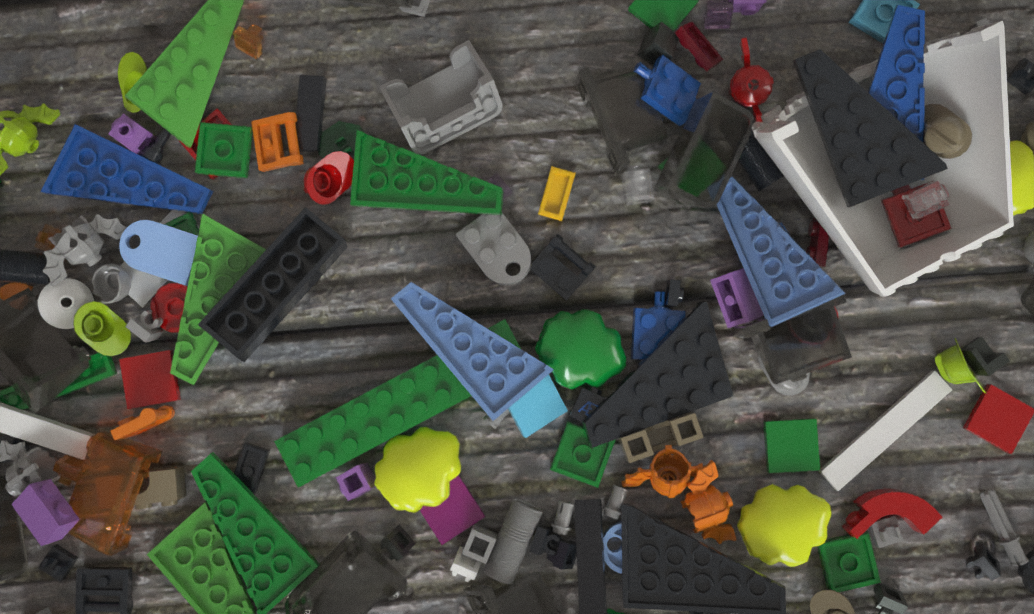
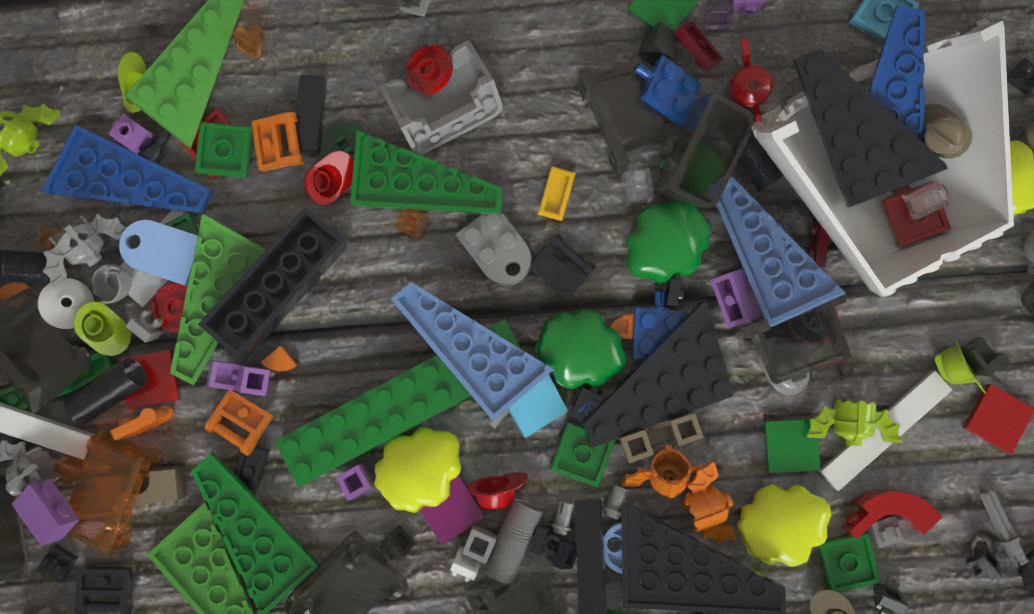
none -> black piece [64,358,147,424]
none -> orange plate [204,390,274,456]
none -> medium lavender brick [206,360,270,396]
none -> orange tile [261,346,298,371]
none -> clear orange tile [395,209,429,240]
none -> red tile [406,44,453,95]
none -> red piece [468,472,528,510]
none -> orange tile [610,314,634,339]
none -> green piece [626,200,711,283]
none -> lime helmet [806,399,902,446]

